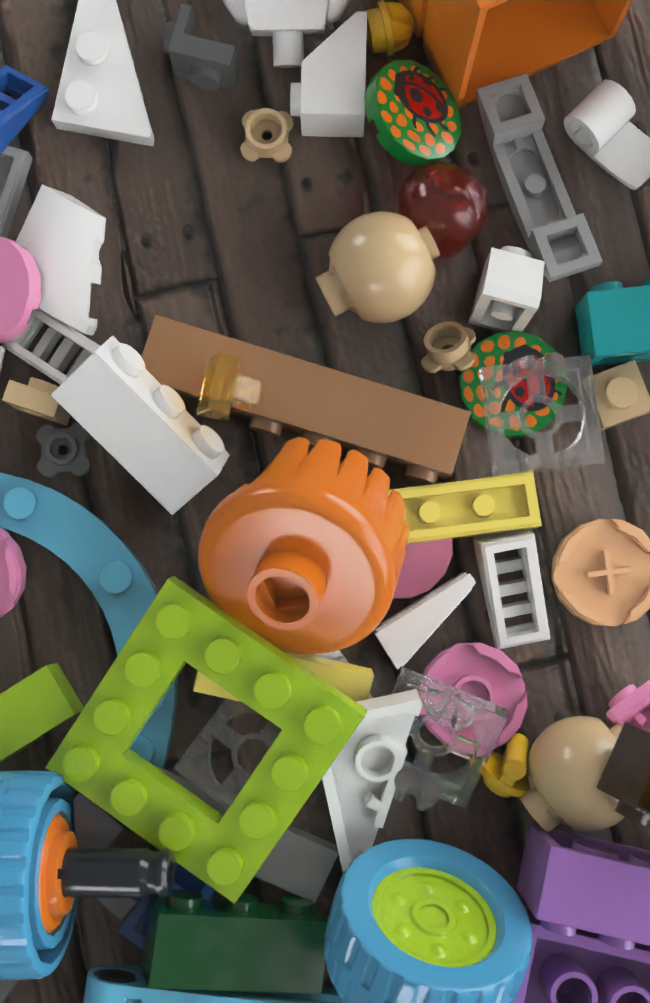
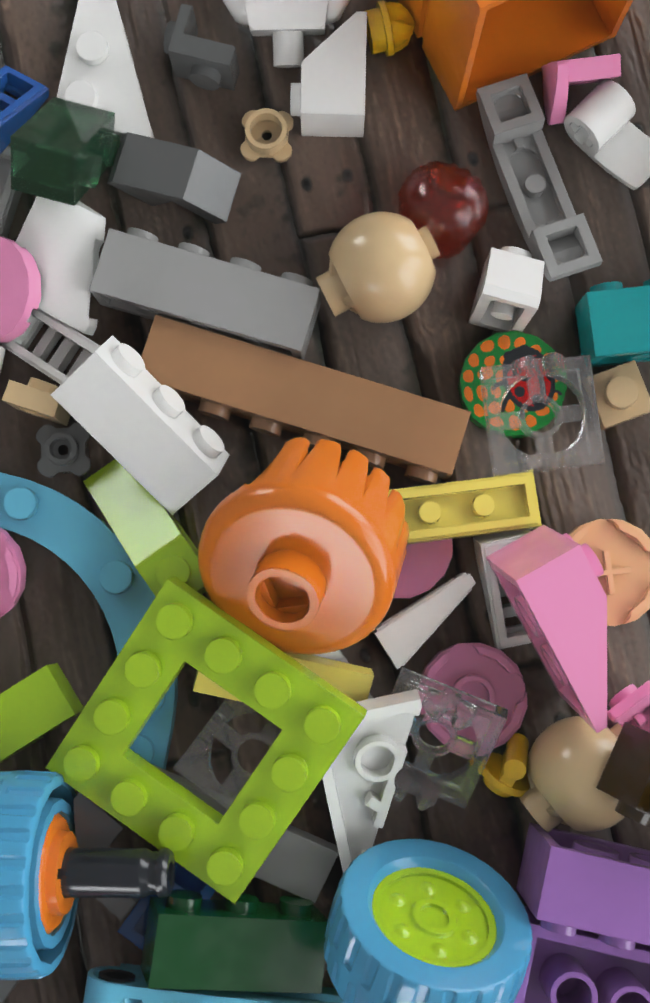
clear yellow tile [196,352,263,420] -> none
tile [365,60,461,168] -> none
tan plate [421,321,476,373] -> none
none -> clear green brick [11,97,120,206]
none -> slope [83,459,206,597]
none -> light grey brick [89,227,321,360]
none -> dark grey slope [107,132,242,224]
none -> bright pink slope [486,524,607,733]
none -> bright pink tile [542,53,621,125]

